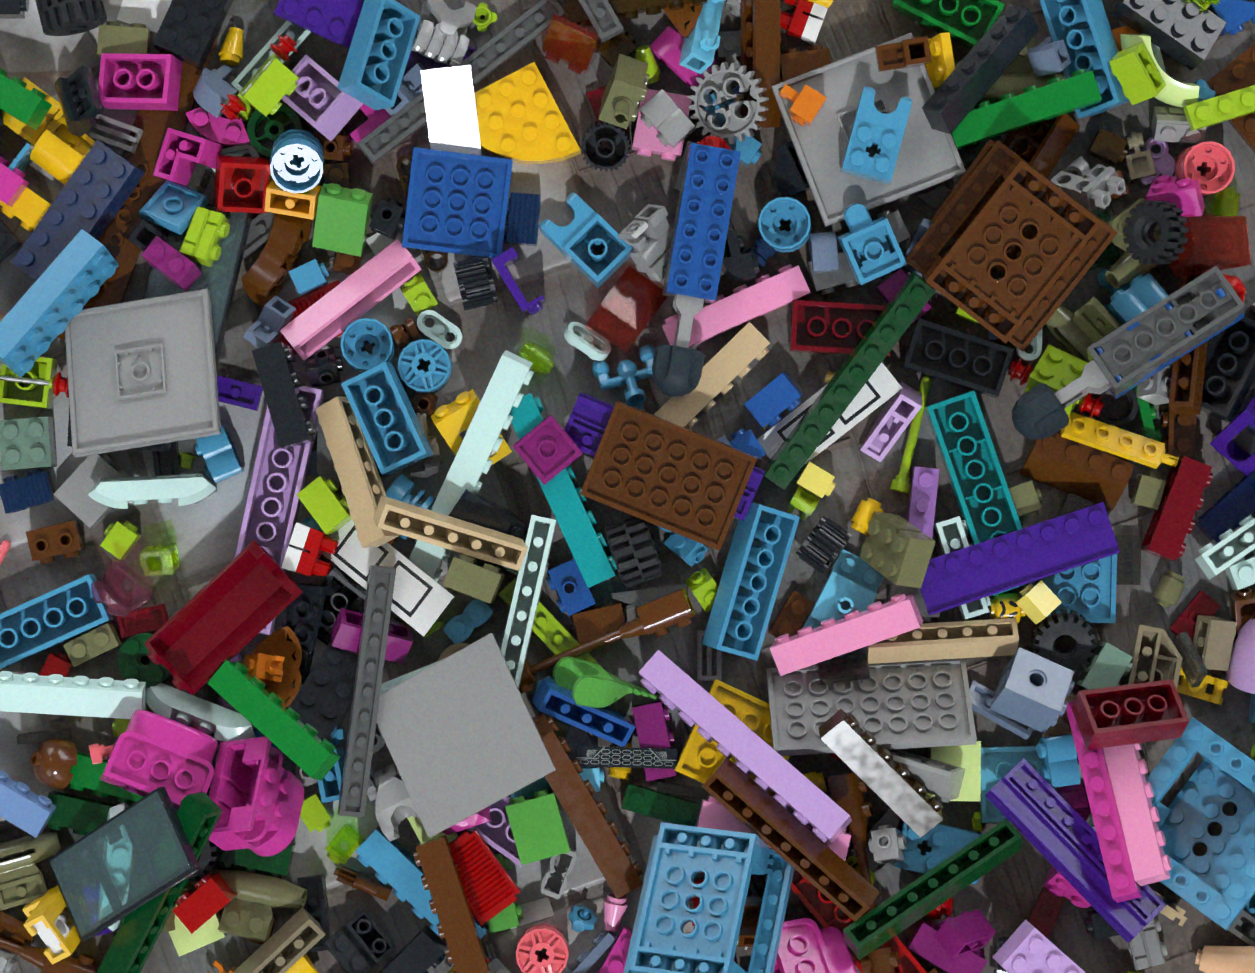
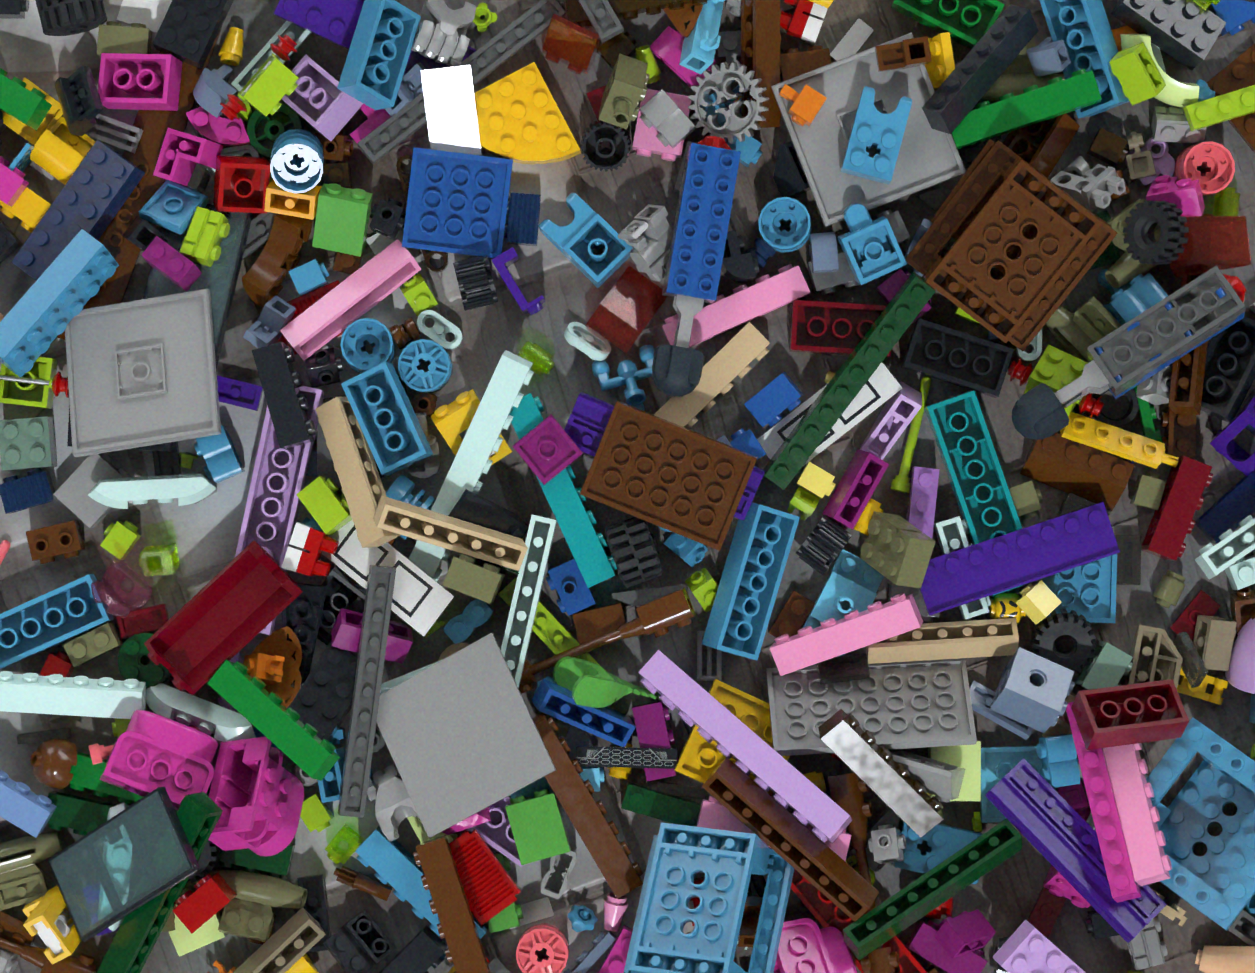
none -> magenta brick [822,449,889,530]
none -> white sticker [830,19,873,61]

